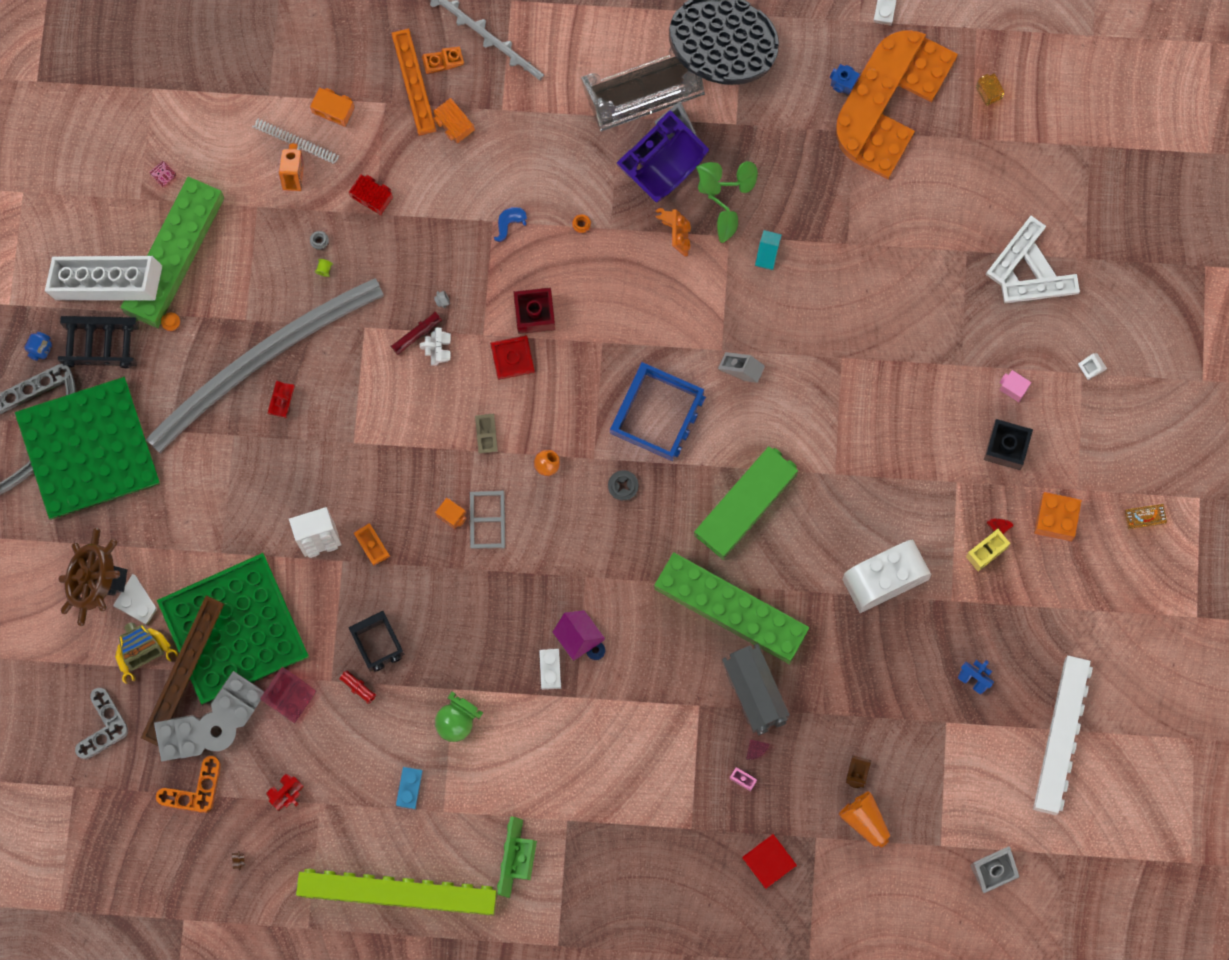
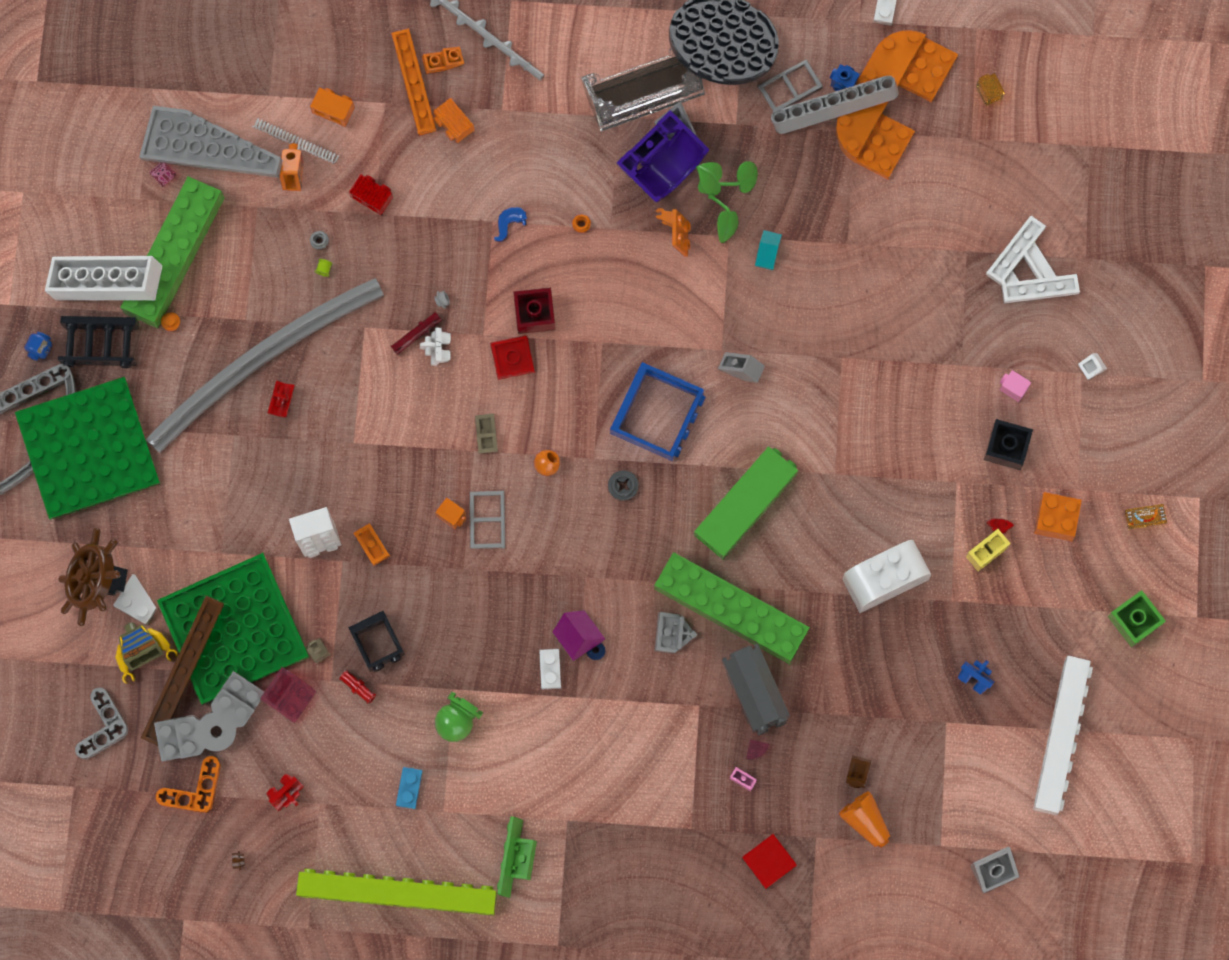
none -> light grey wing [139,106,283,178]
none -> dark tan piece [305,638,331,664]
none -> light grey slope [655,612,697,653]
none -> light grey window [757,60,823,112]
none -> light grey beam [771,76,899,134]
none -> bright green brick [1108,590,1166,648]

